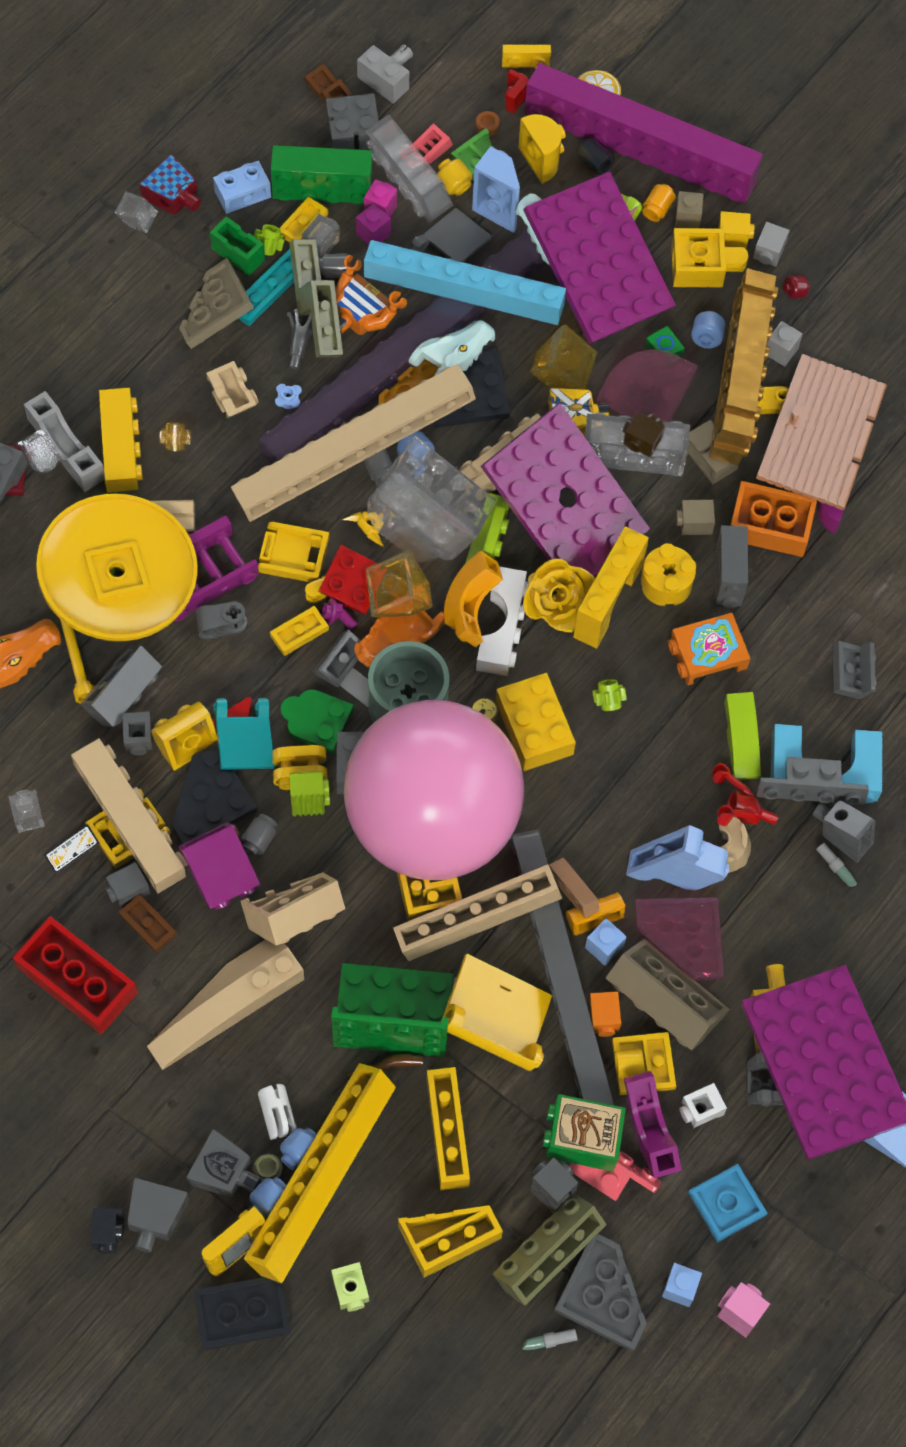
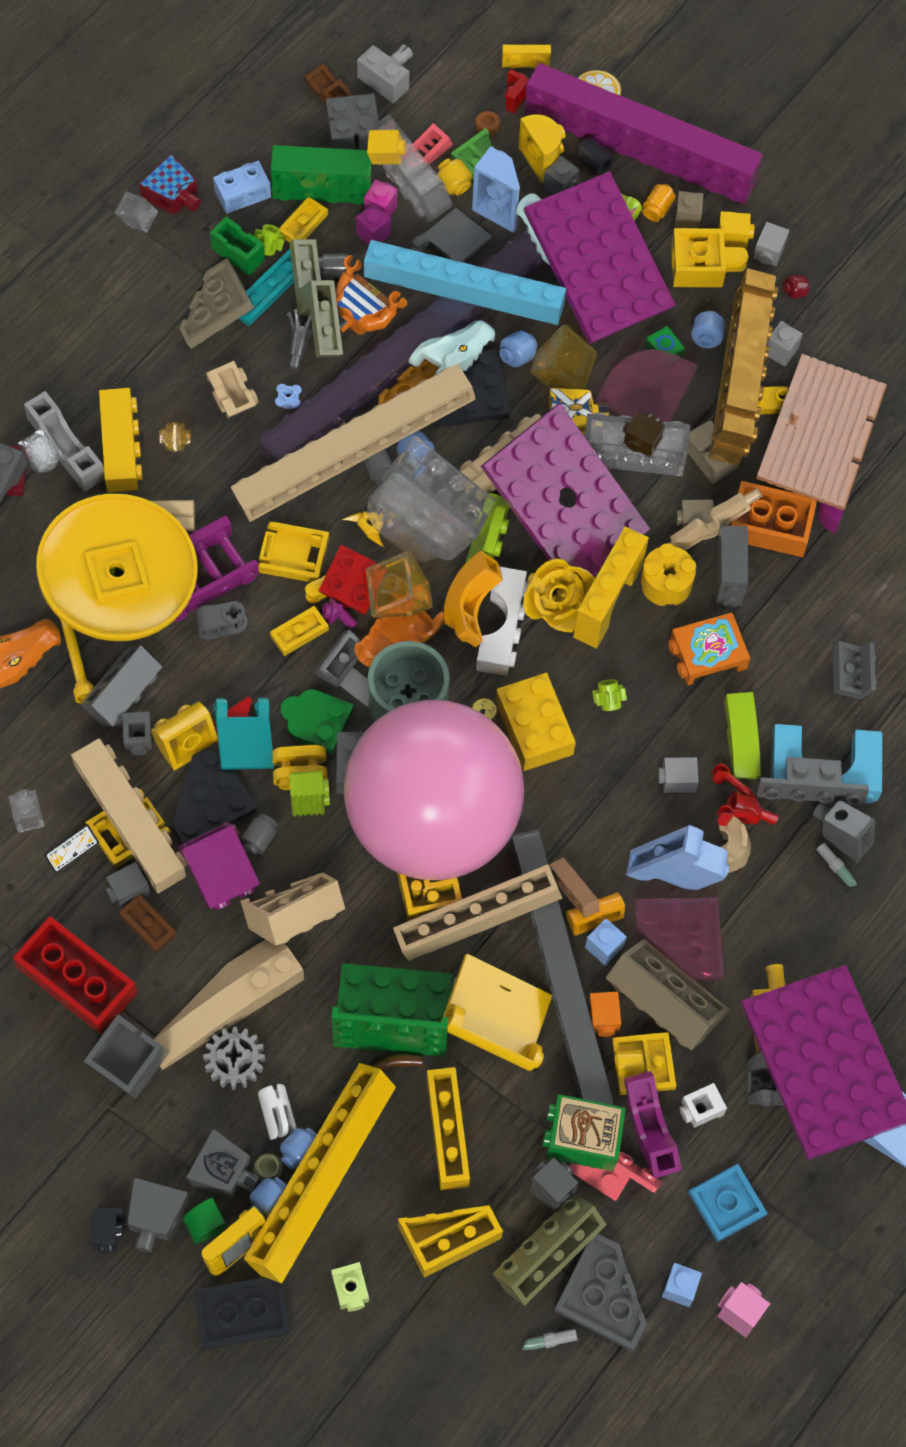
clear brick [302,214,340,257] -> none
none -> dark grey piece [84,1015,170,1099]
none -> green brick [183,1198,227,1245]
none -> light grey gear [203,1027,265,1090]
none -> yellow brick [367,130,406,164]
none -> medium blue head [500,330,538,368]
none -> dark grey brick [543,156,580,195]
none -> light grey brick [658,757,699,793]
none -> tan piece [668,487,763,551]

